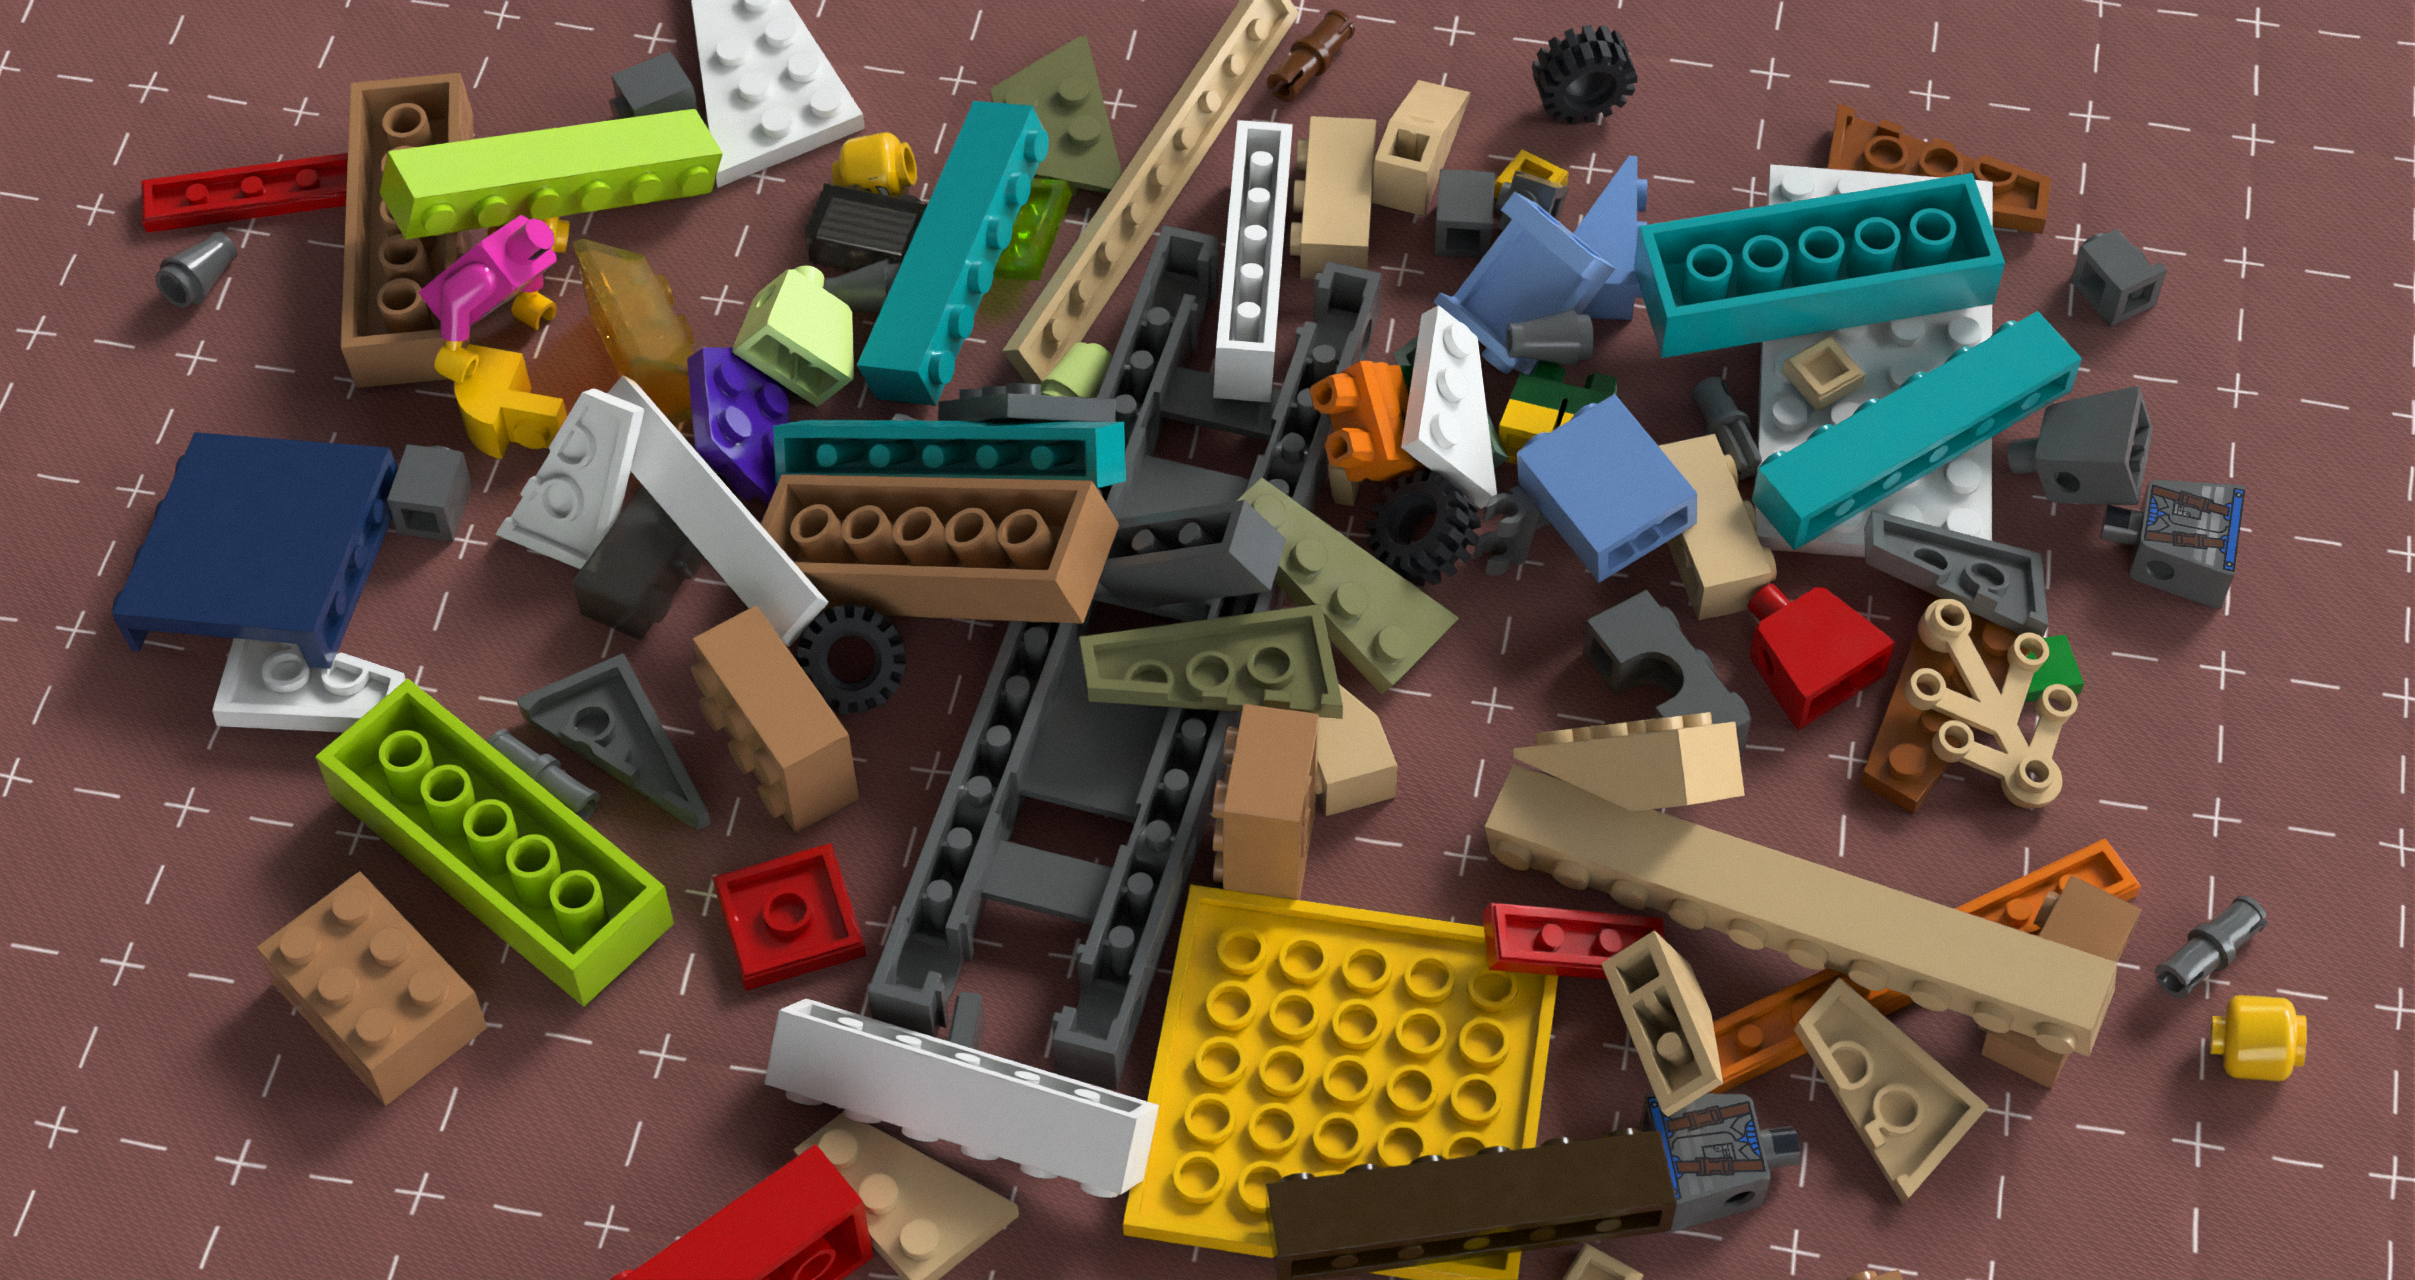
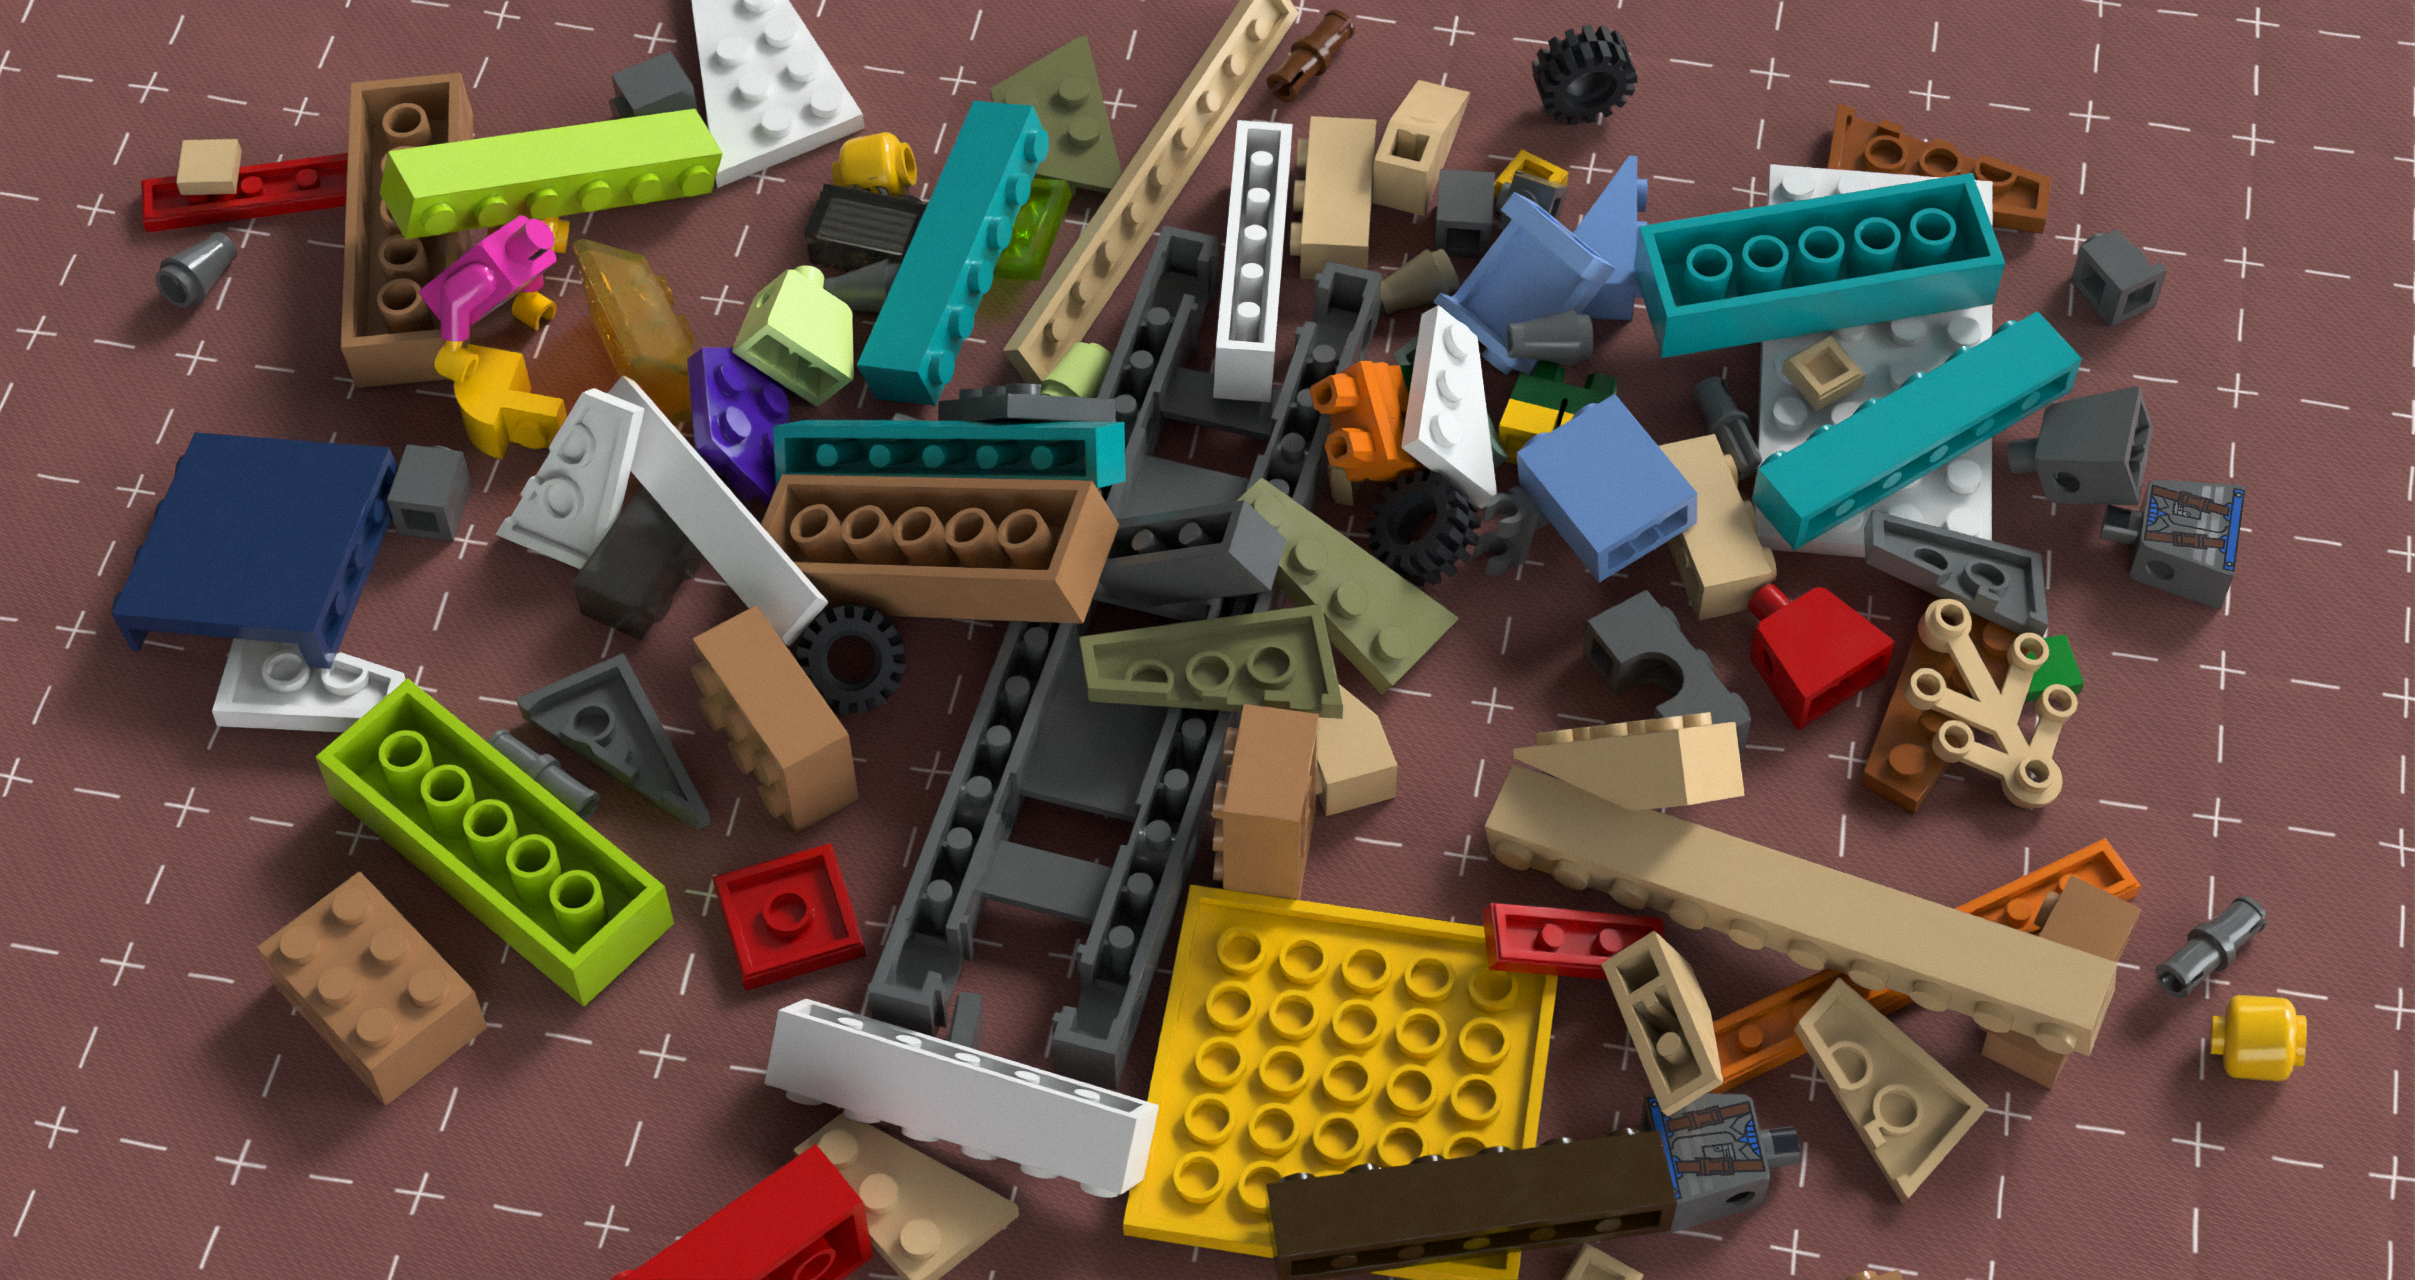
none -> tan tile [176,139,242,195]
none -> dark tan cone [1380,248,1460,316]

